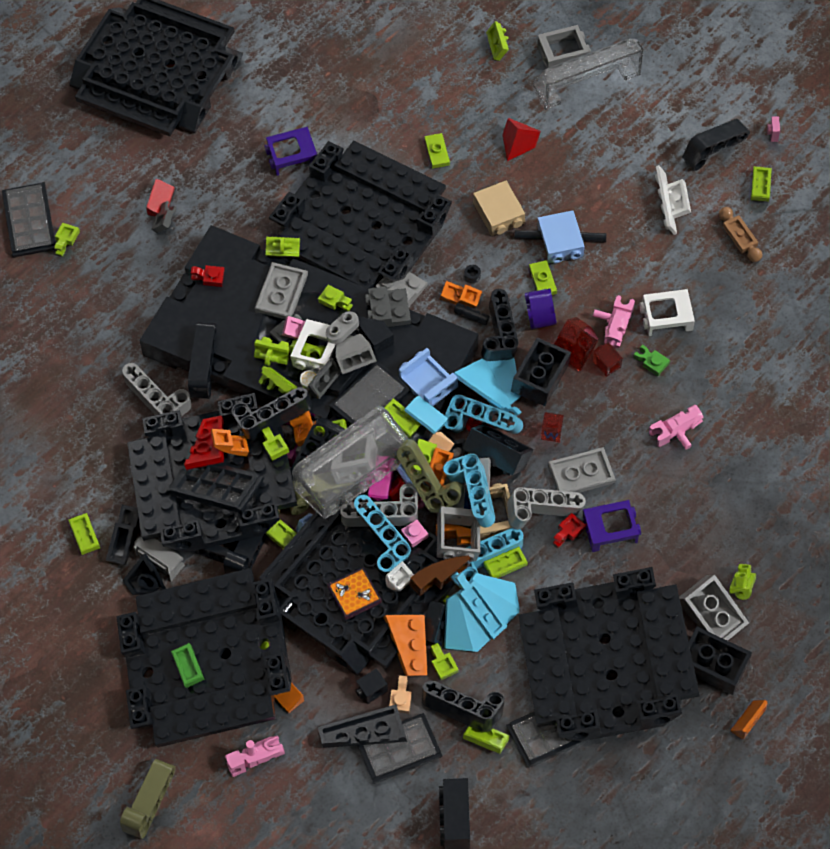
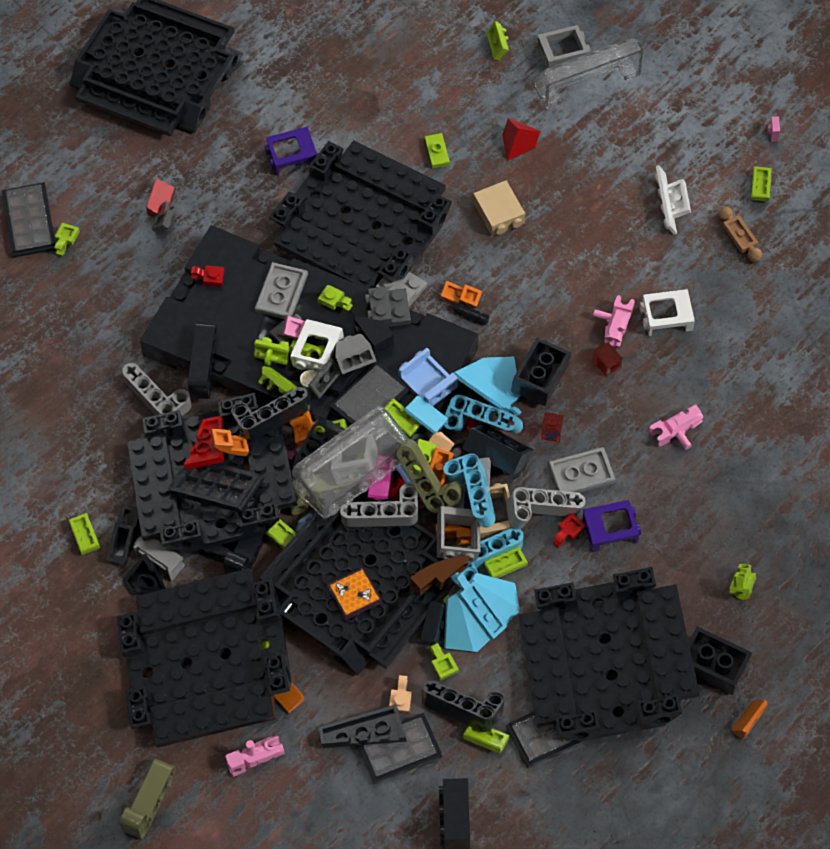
bright green tile [171,643,205,688] -> none
lime plate [262,427,289,461] -> none
lime hips [265,237,300,258] -> none
light grey plate [326,311,359,344] -> none
medium azure beam [354,495,411,573] -> none
black brick [355,668,388,704] -> none
orange wing [384,615,427,676] -> none
white plate [385,561,414,592] -> none
bright pink plate [401,520,429,548] -> none
black bush [464,265,481,284] -> none
black beam [481,289,518,361] -> none
black piece [514,229,606,242] -> none
dark purple brick [525,288,557,329] -> none
lime plate [529,260,557,295] -> none
light blue panel [537,211,585,263] -> none
clear red slope [553,317,599,371] -> none
bright green plate [634,344,670,376] -> none
light grey slope [679,575,749,641] -> none
black beam [682,119,750,171] -> none

